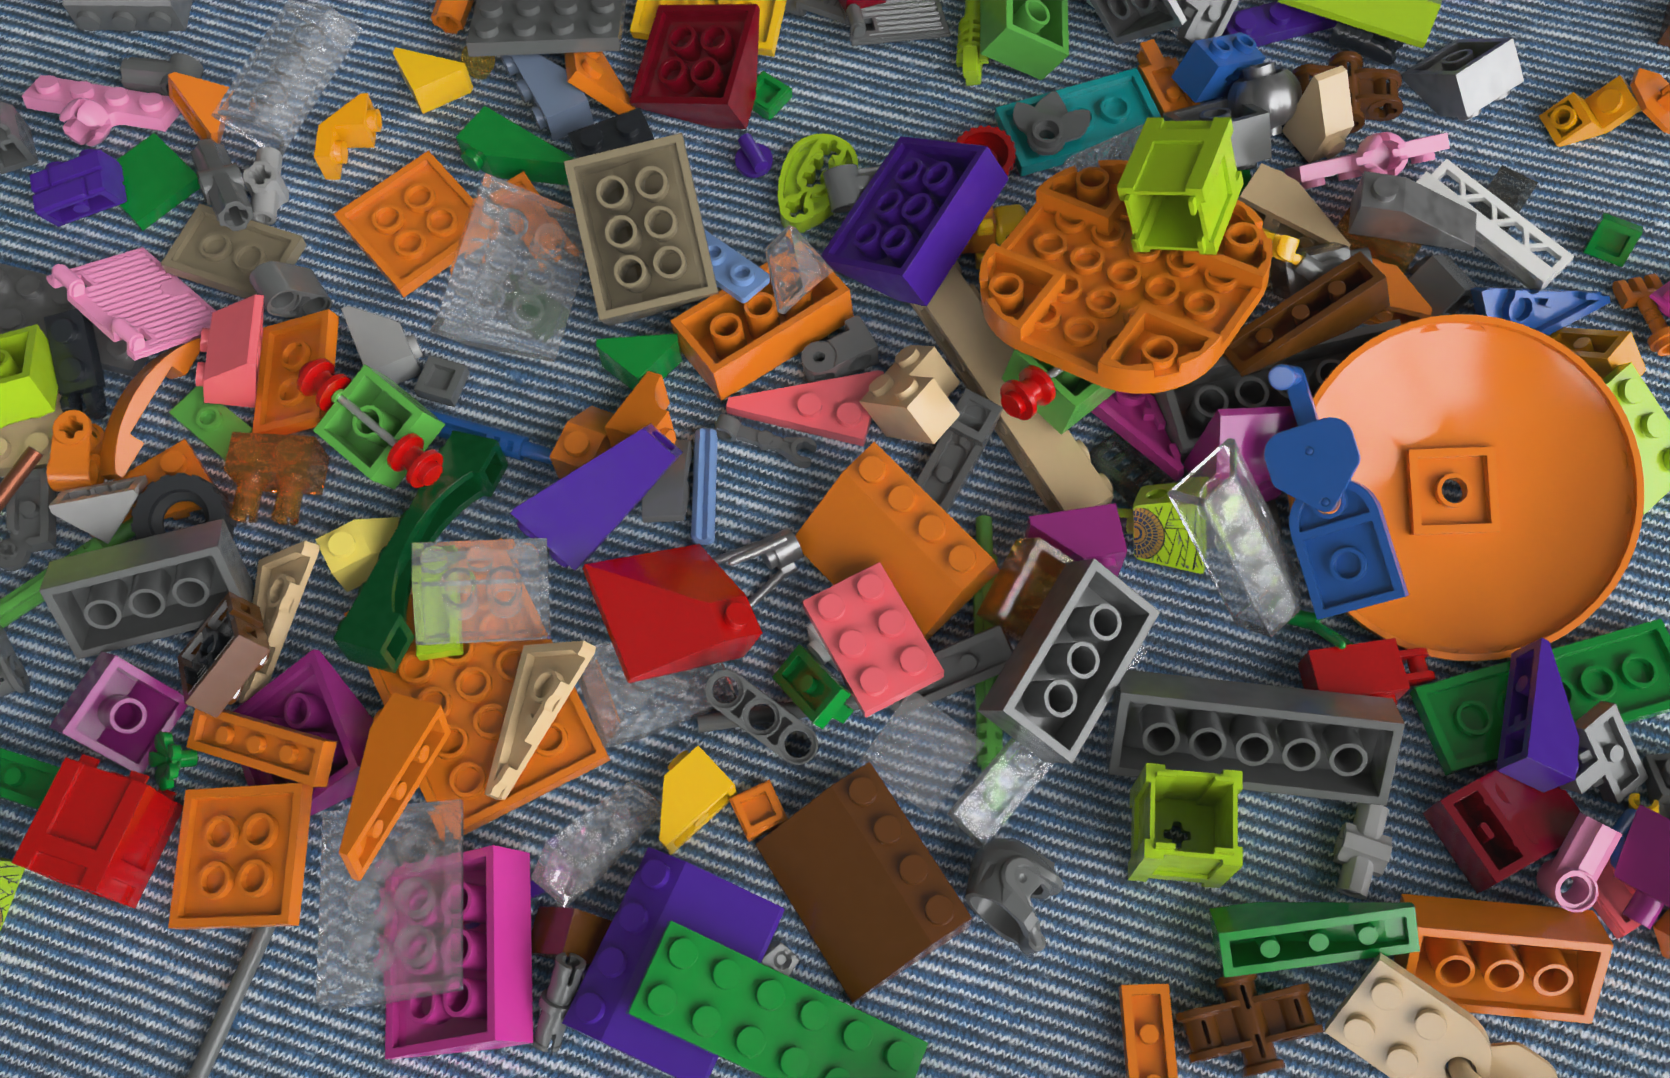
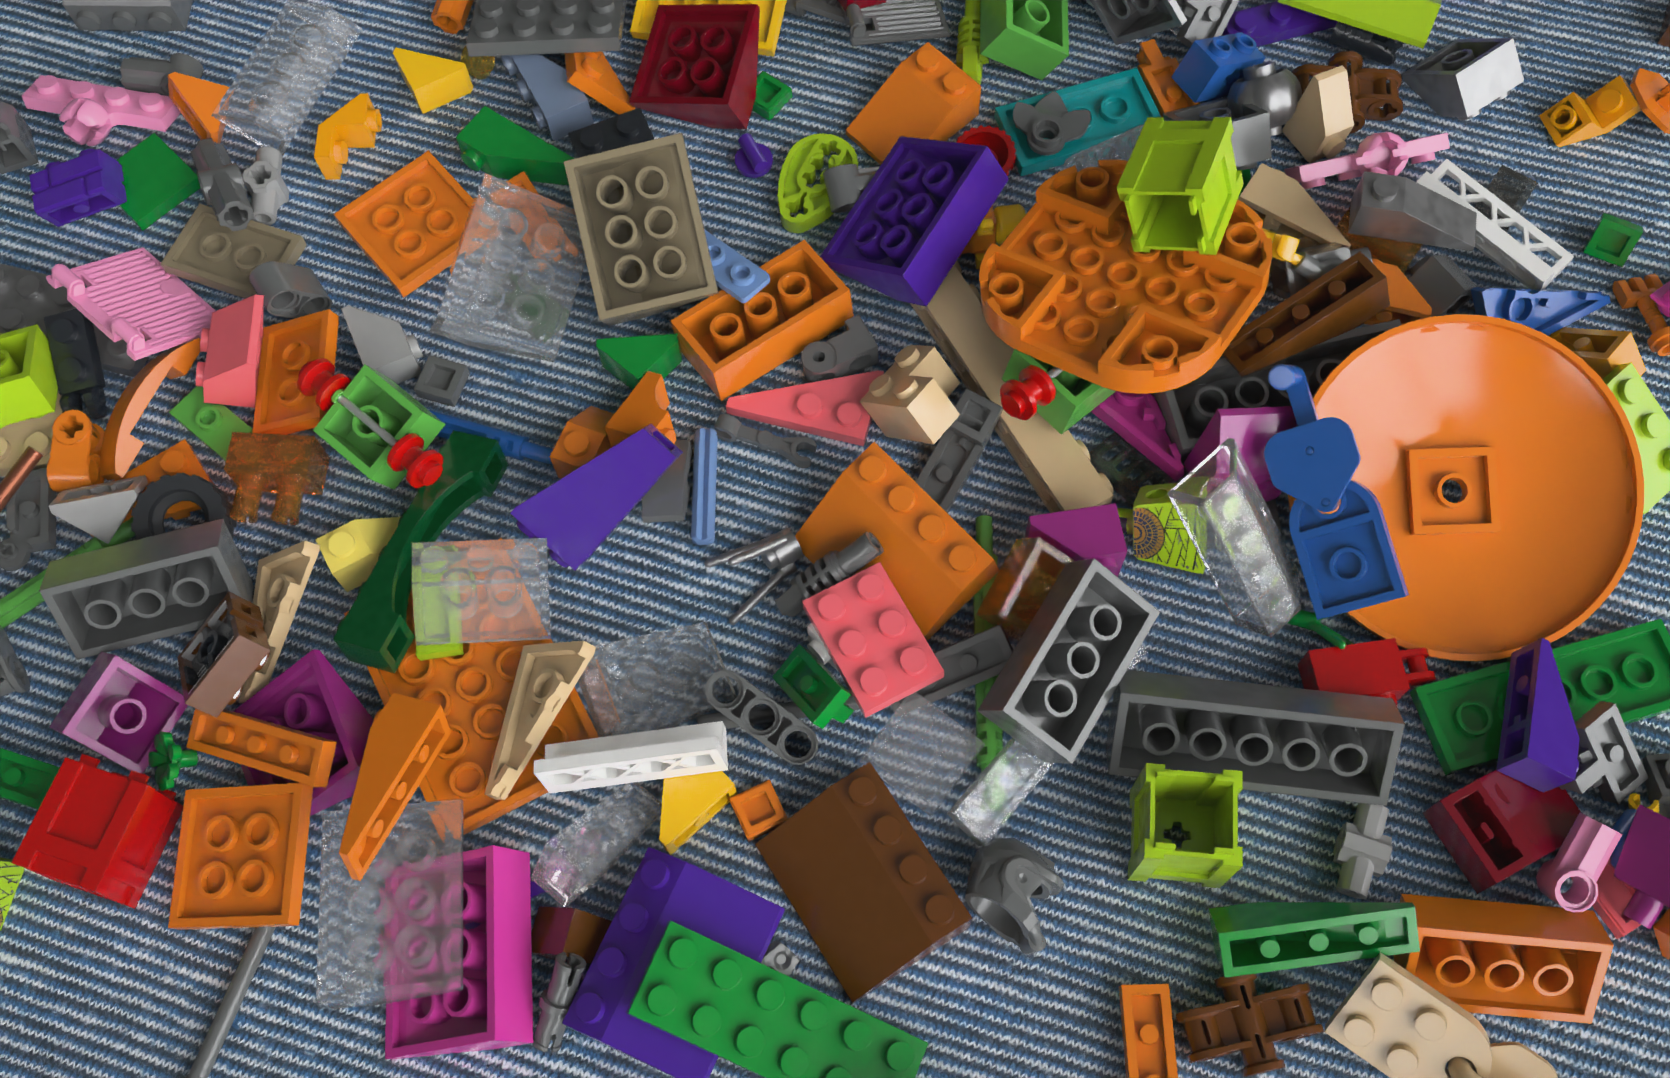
red slope [582,544,763,683] -> none
clear slope [765,225,833,314] -> none
none -> white fence [534,721,728,794]
none -> dark grey hinge [775,532,884,617]
none -> orange slope [846,42,981,165]

